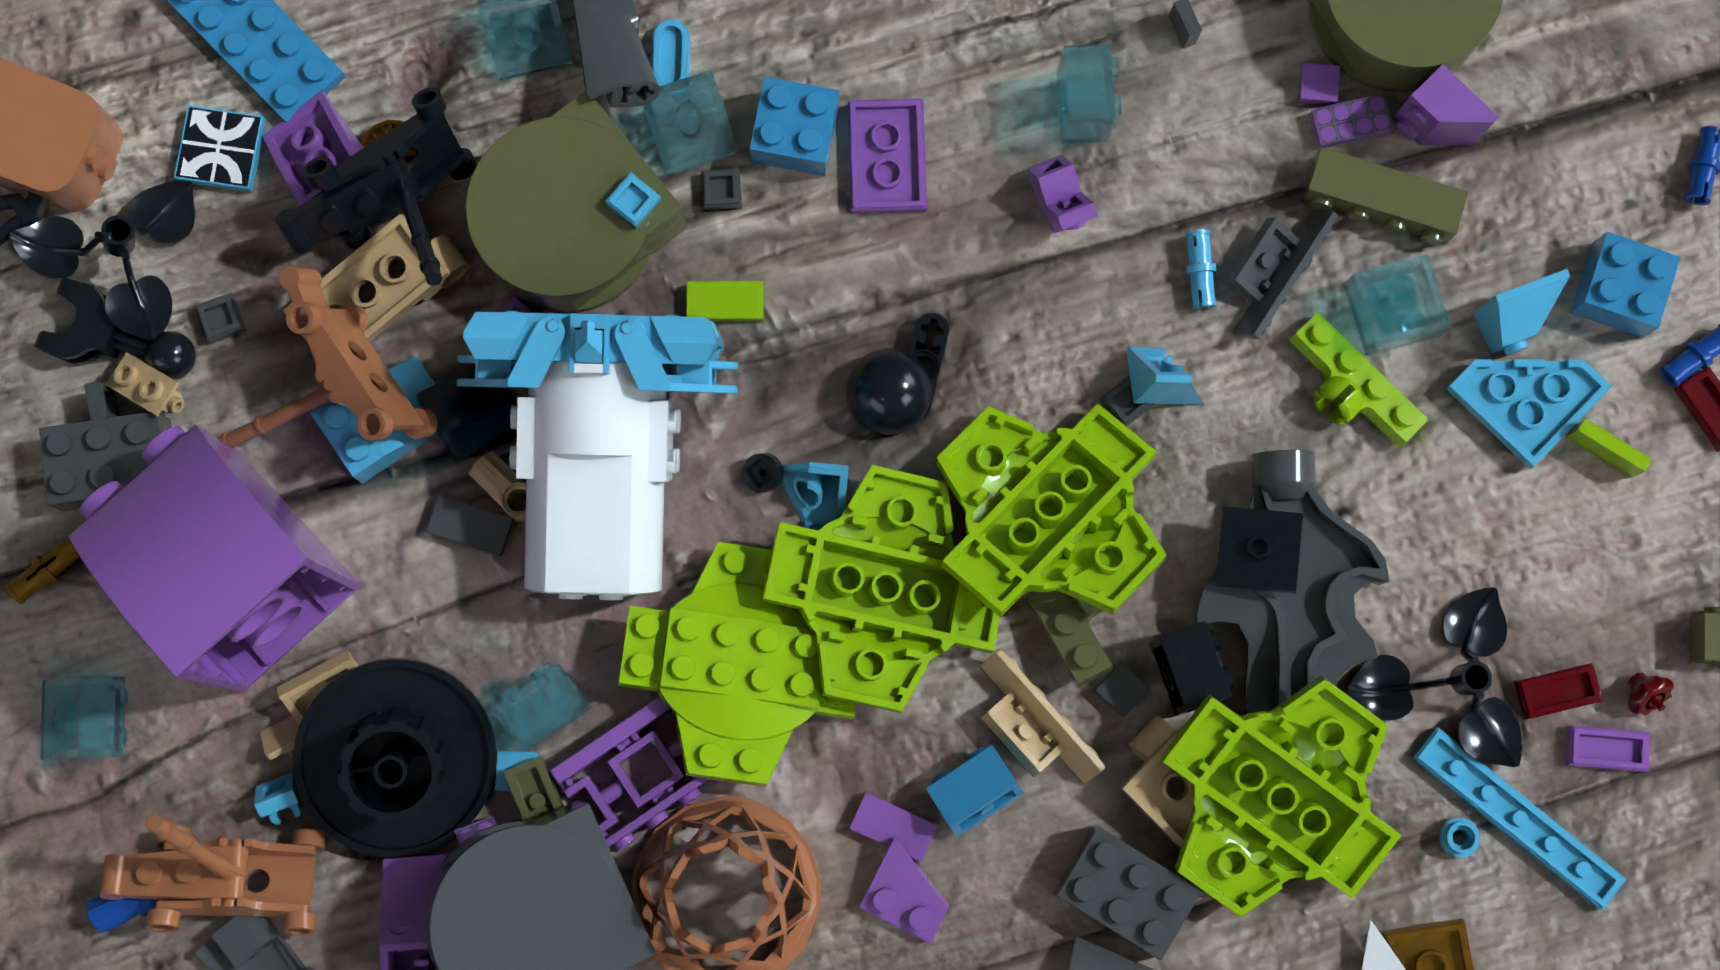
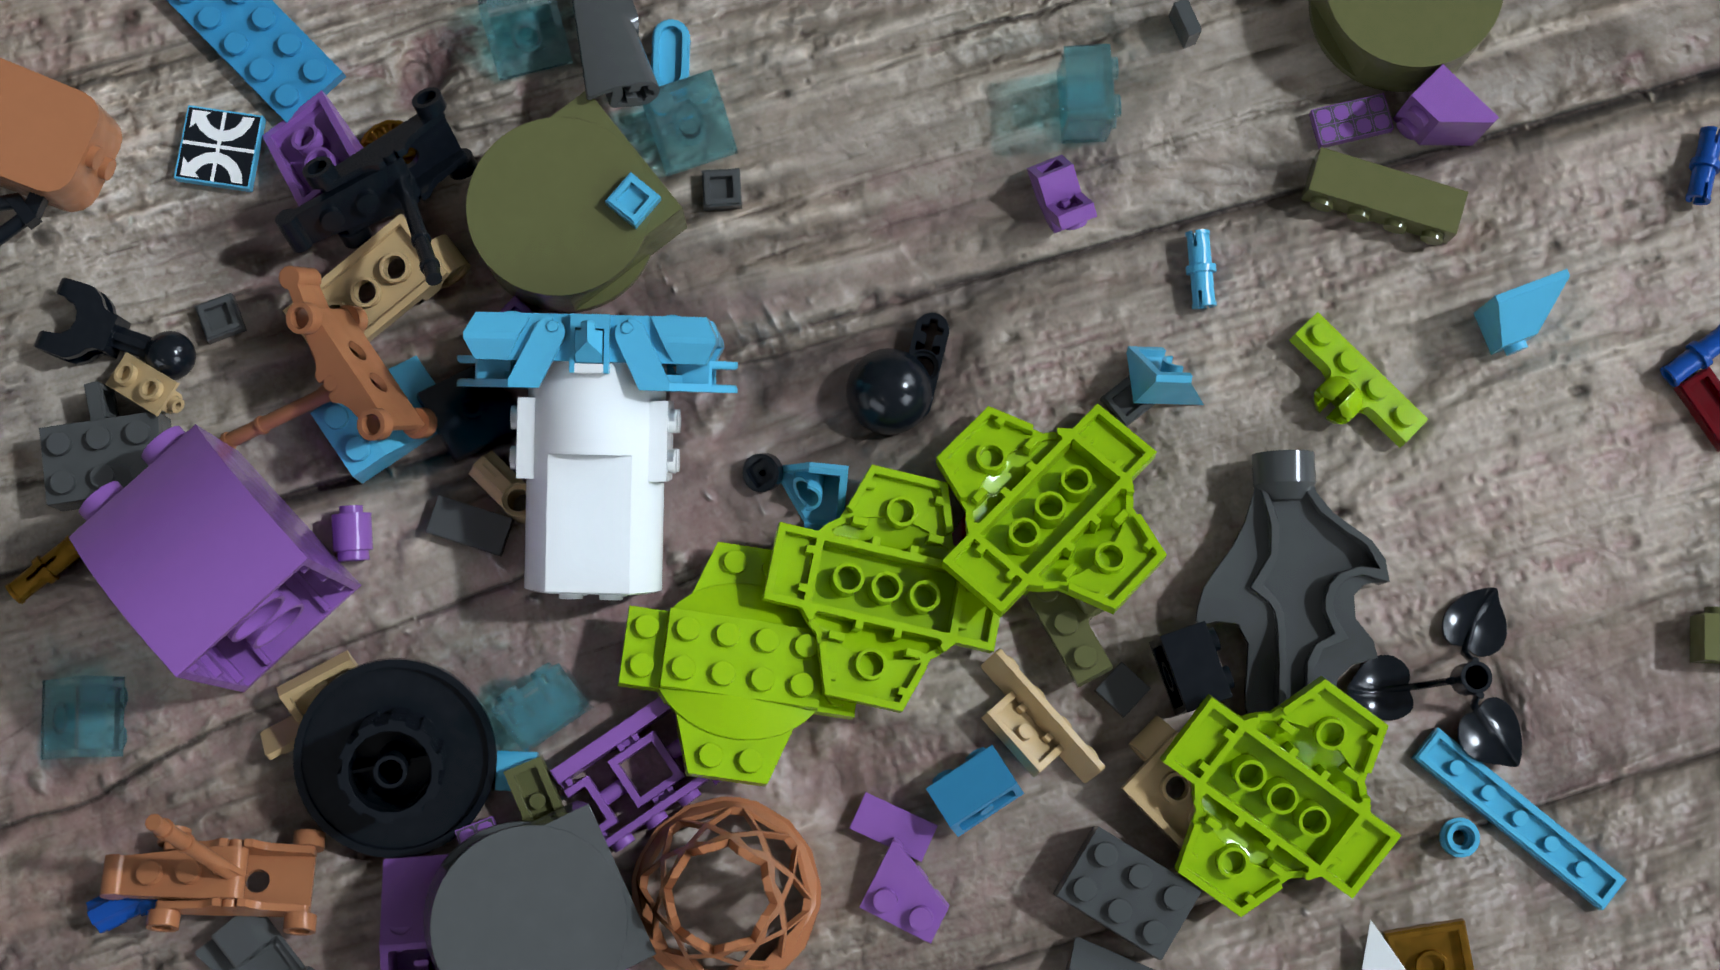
black plant [10,181,195,341] -> none
medium azure tile [254,772,301,825] -> none
lime tile [687,281,764,322] -> none
dark azure brick [750,77,839,176] -> none
medium lavender tile [848,98,927,214] -> none
black plate [1215,506,1303,594] -> none
dark grey bracket [1227,210,1338,339] -> none
medium lavender tile [1298,62,1340,105] -> none
clear light blue brick [1344,254,1451,356] -> none
medium azure plate [1446,359,1612,469] -> none
dark red tile [1514,663,1604,720] -> none
lime tile [1566,419,1652,477] -> none
medium lavender tile [1566,725,1650,772] -> none
dark azure brick [1570,231,1681,338] -> none
dark red piece [1628,672,1674,716] -> none
none -> medium lavender brick [331,505,373,562]

